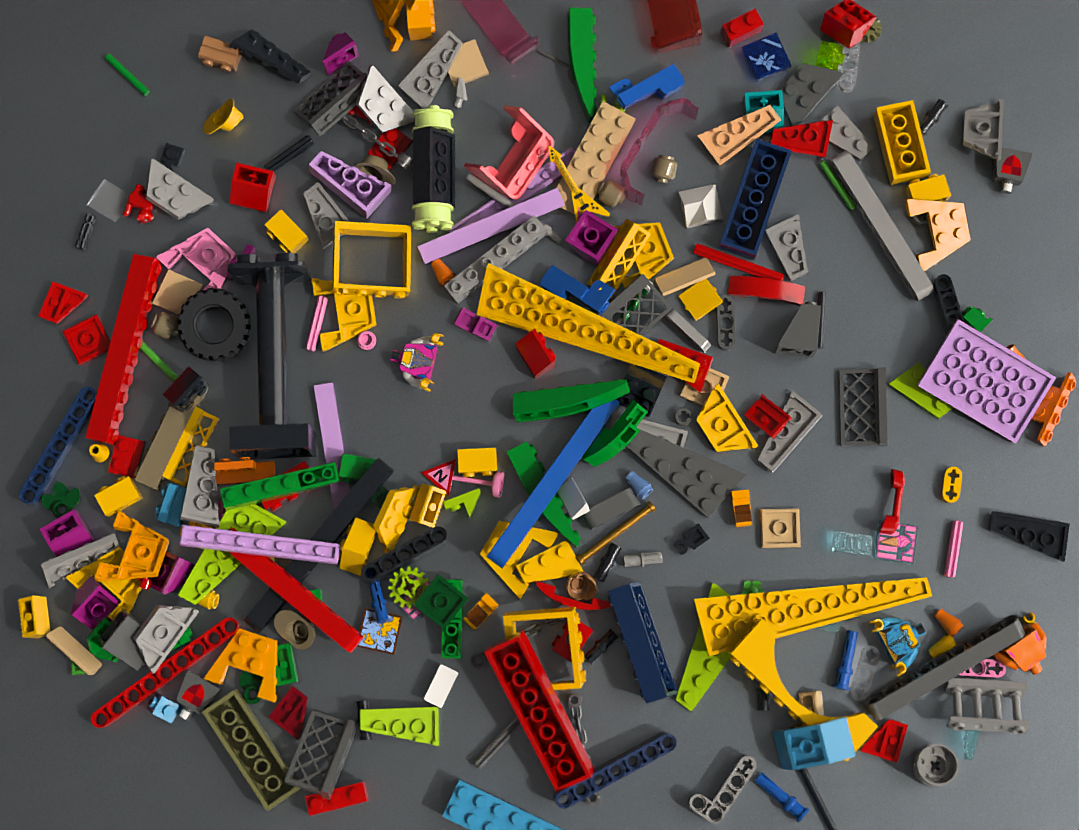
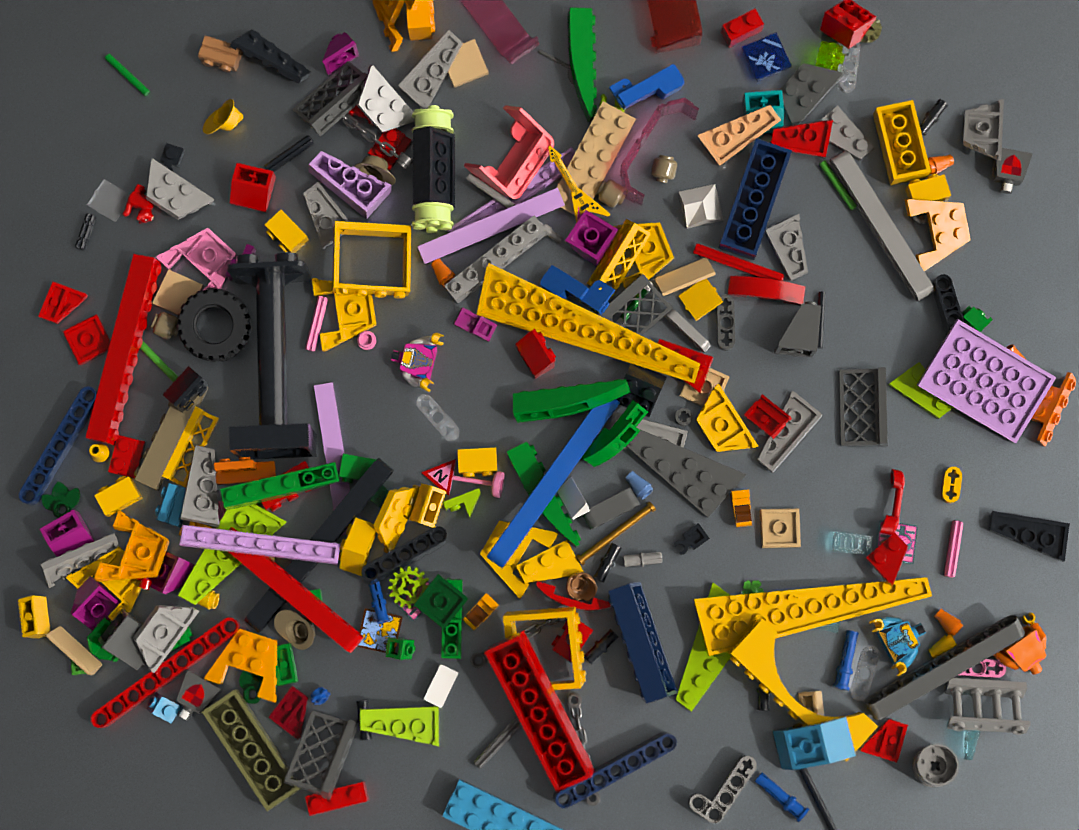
light grey bar [453,77,467,108] -> none
none -> blue plate [310,687,330,705]
none -> green brick [385,637,416,660]
none -> clear beam [417,394,459,441]
none -> red wing [866,533,908,586]
none -> orange cone [928,154,954,175]

